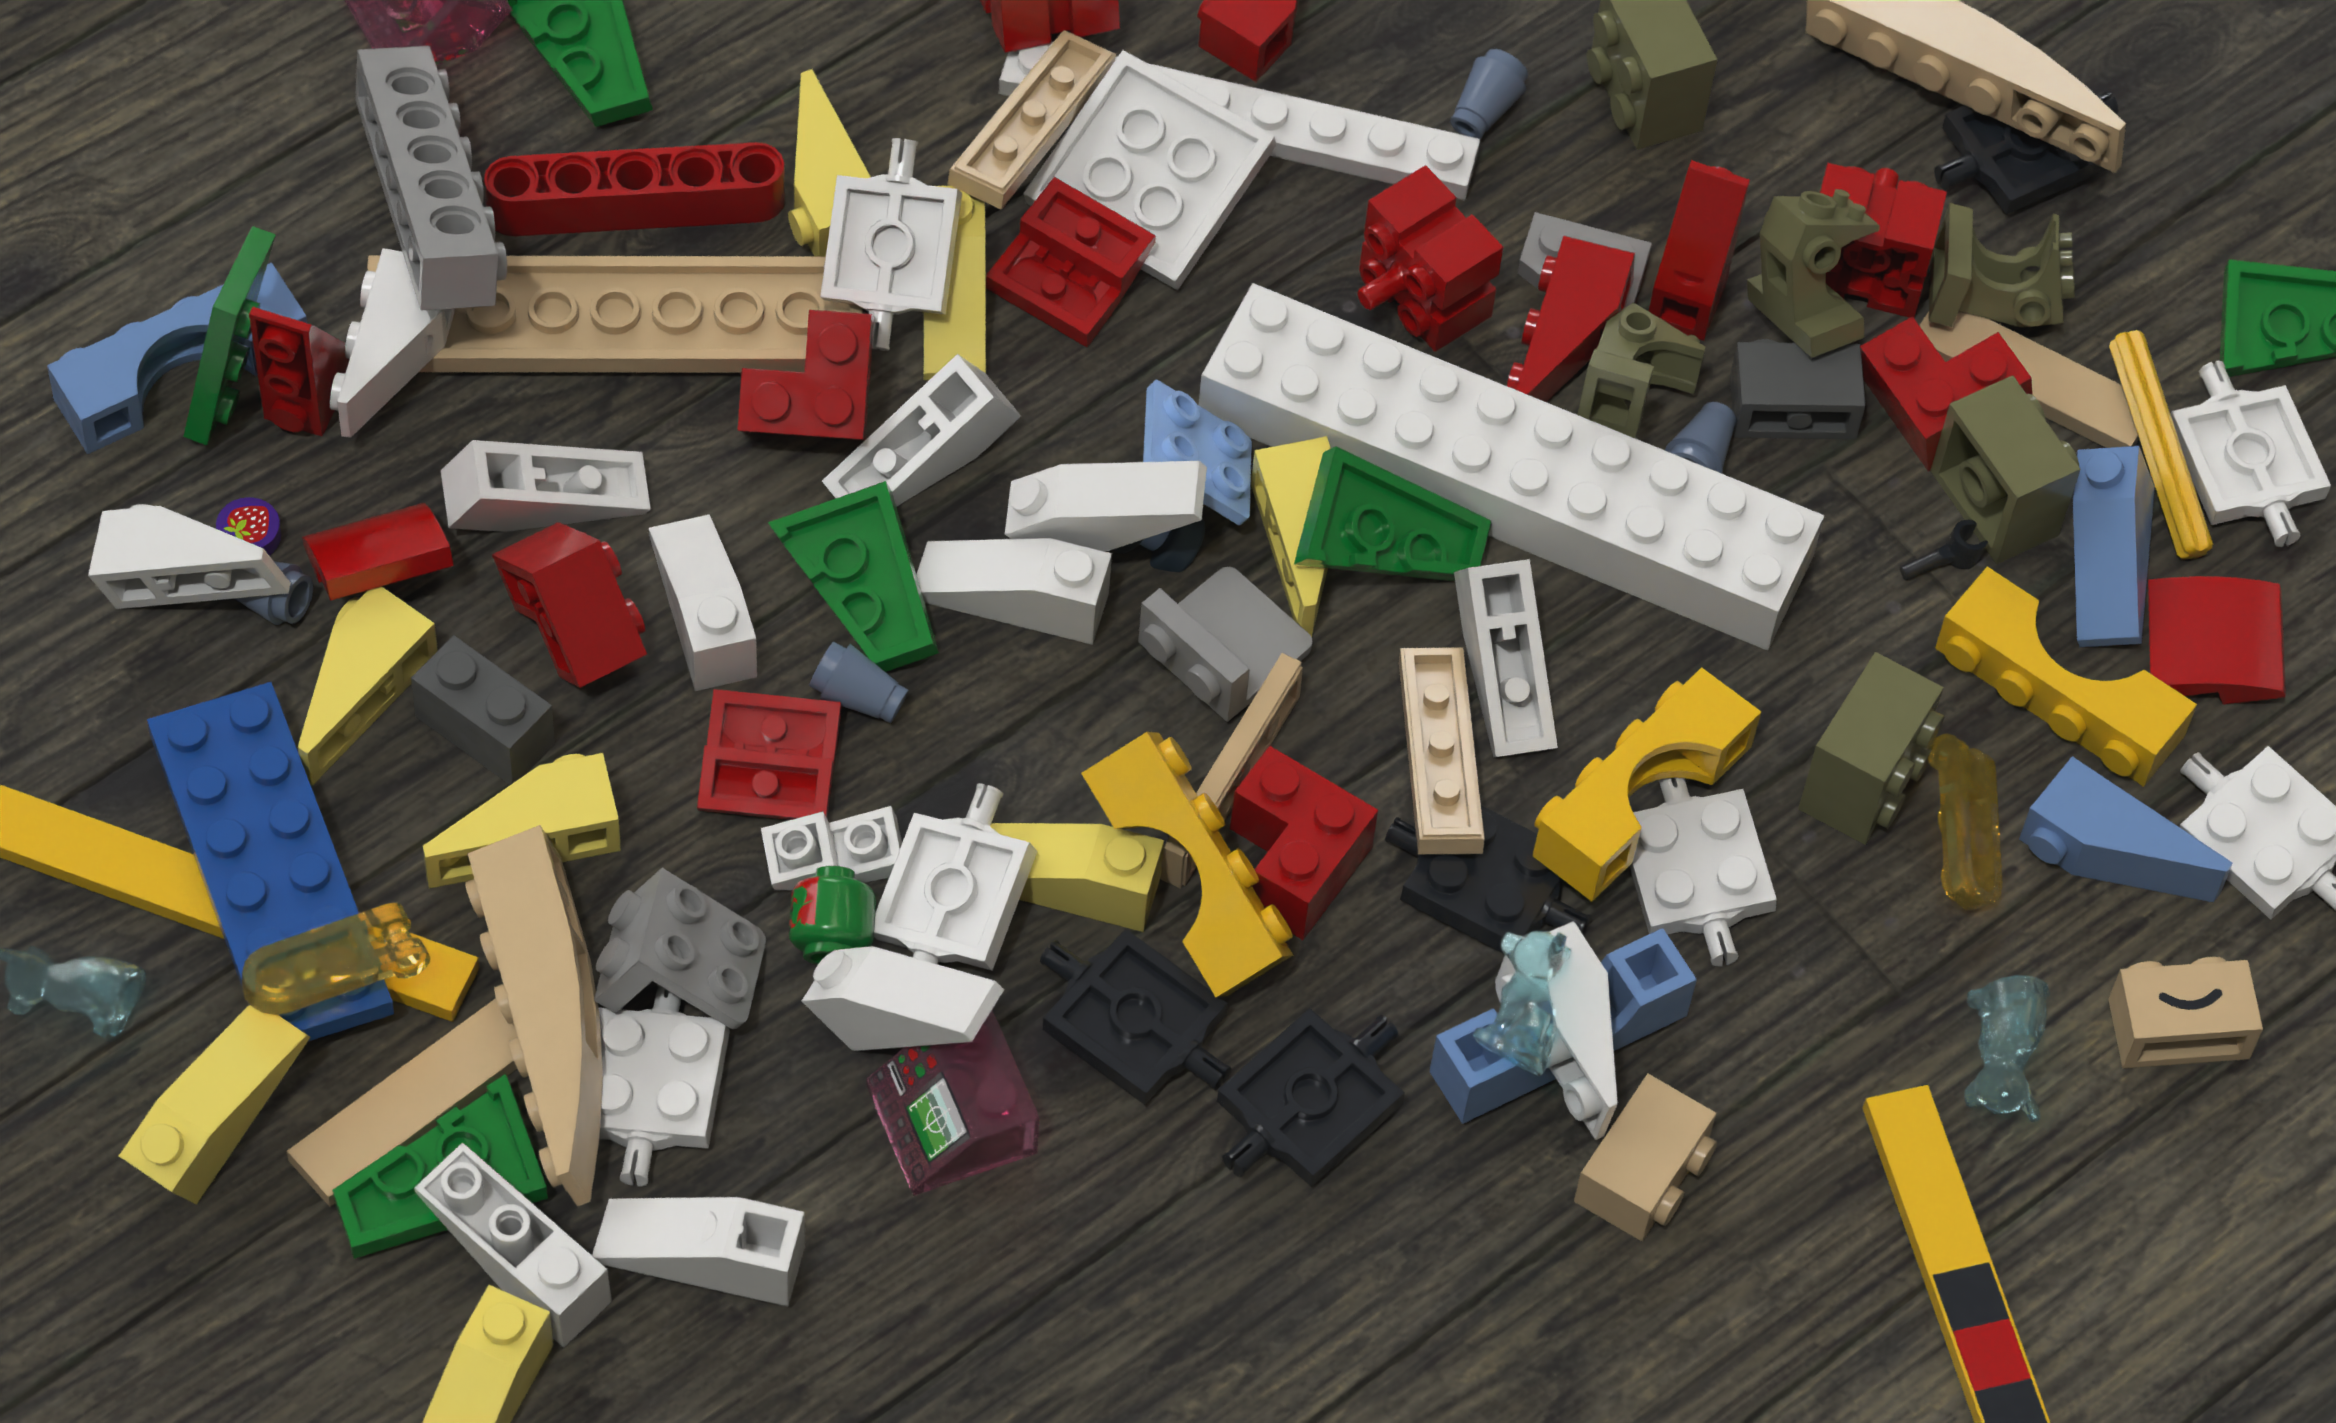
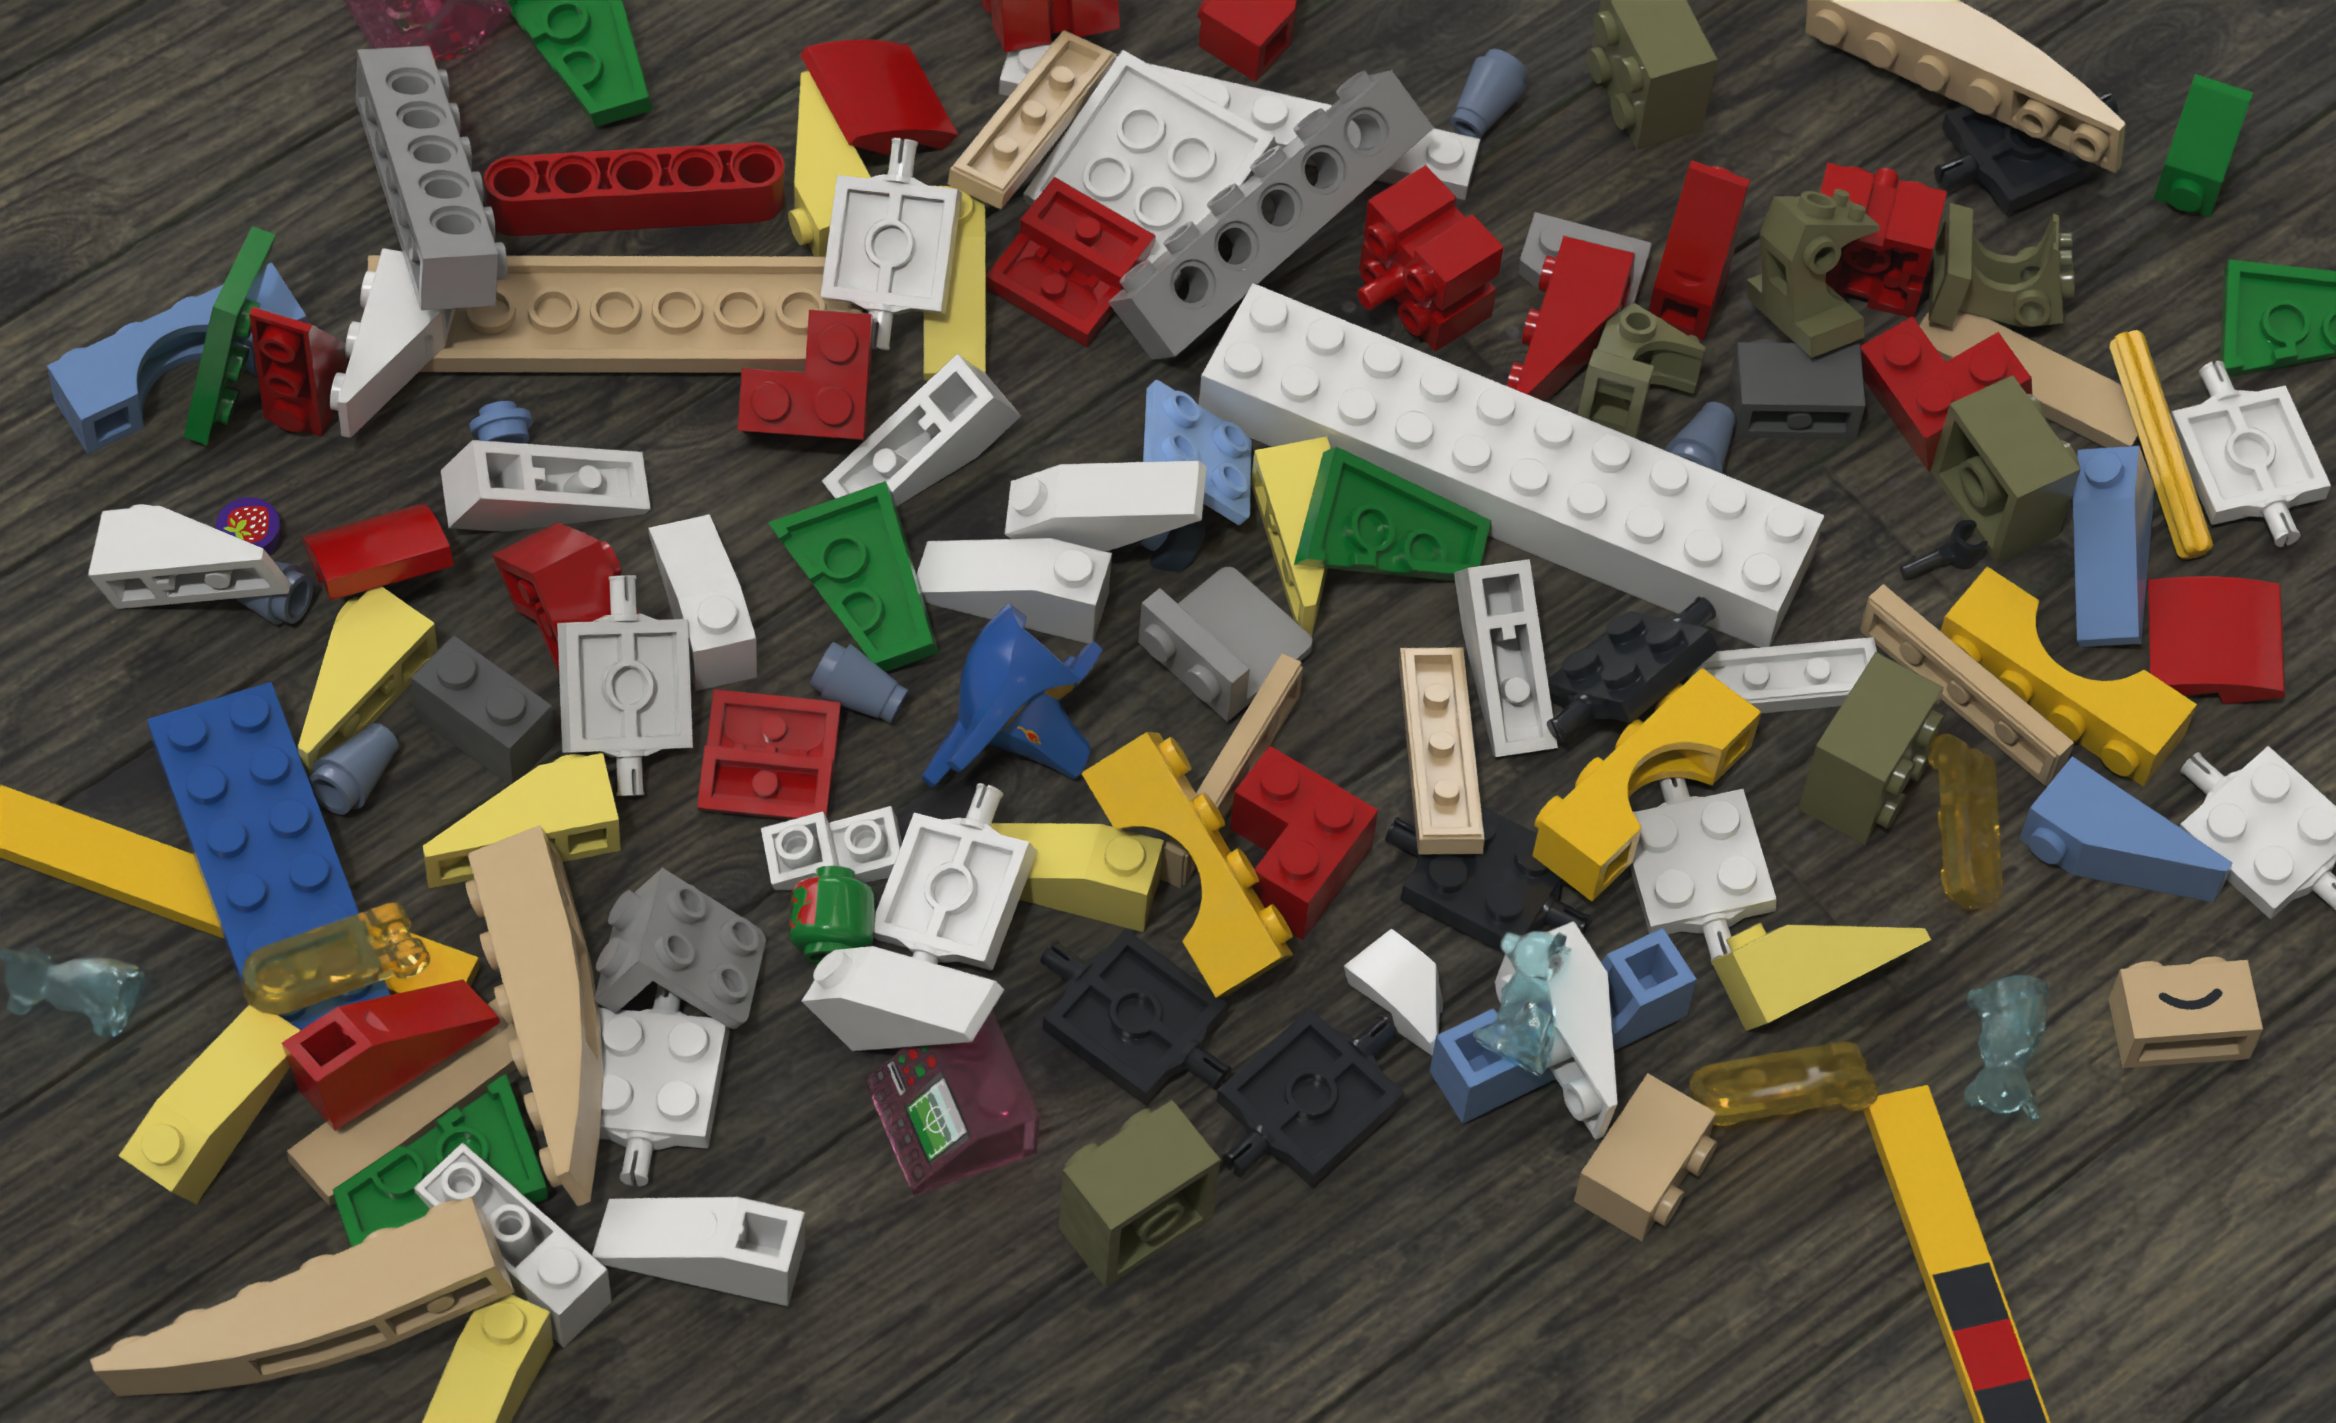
none -> tan slope [90,1197,514,1396]
none -> red slope [282,979,501,1131]
none -> sand blue cone [308,723,399,815]
none -> medium blue plate [469,401,533,444]
none -> white plate [557,575,693,796]
none -> red slope [800,39,959,155]
none -> blue piece [921,603,1103,788]
none -> olive brick [1058,1100,1221,1288]
none -> light grey brick [1108,70,1434,360]
none -> white slope [1344,929,1443,1055]
none -> black plate [1547,596,1719,743]
none -> white tile [1688,637,1877,713]
none -> clear yellow plate [1689,1042,1878,1126]
none -> light yellow slope [1711,923,1931,1031]
none -> tan tile [1859,584,2074,786]
none -> green slope [2153,74,2253,217]

